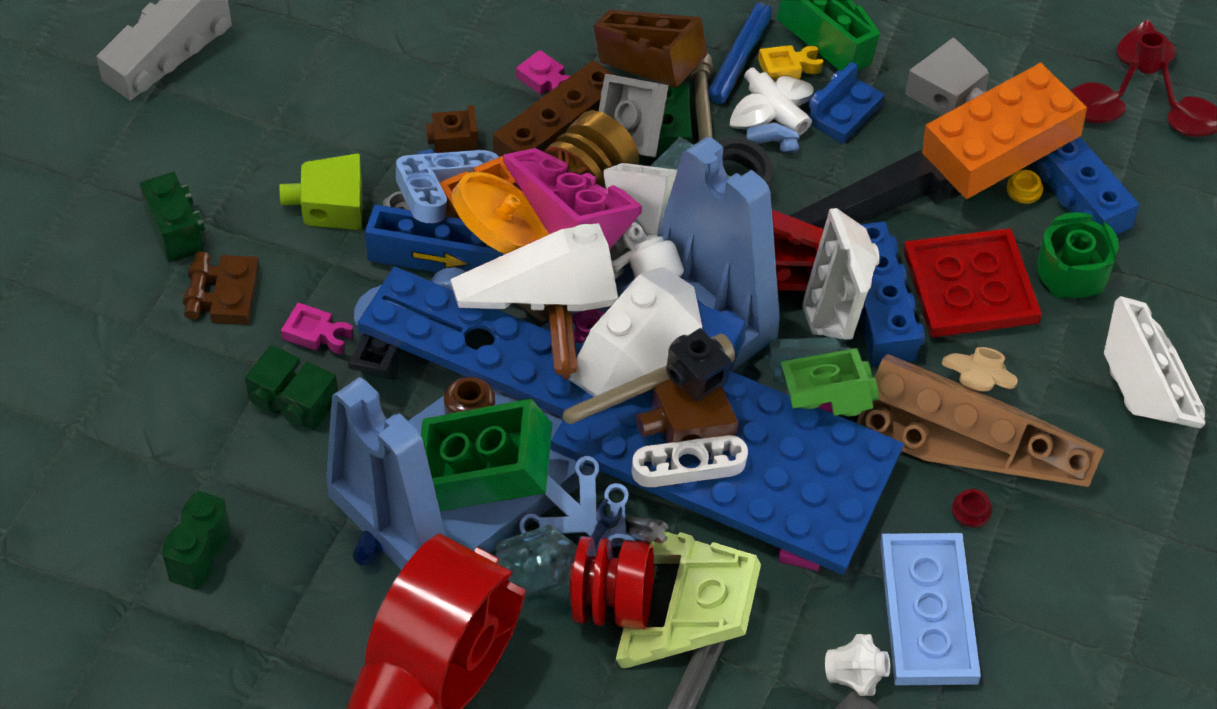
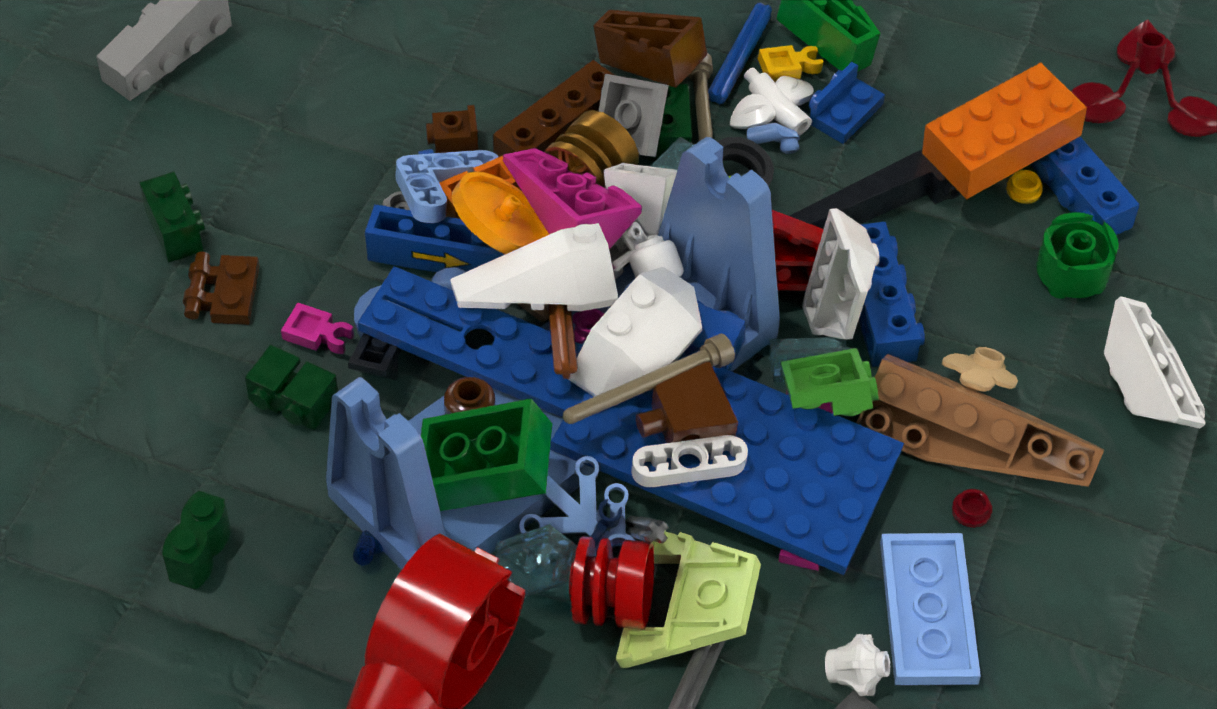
lime torso [279,154,362,230] -> none
dark pink plate [516,50,571,95] -> none
black brick [666,328,731,402] -> none
red plate [903,228,1042,338] -> none
light grey torso [905,38,989,115] -> none

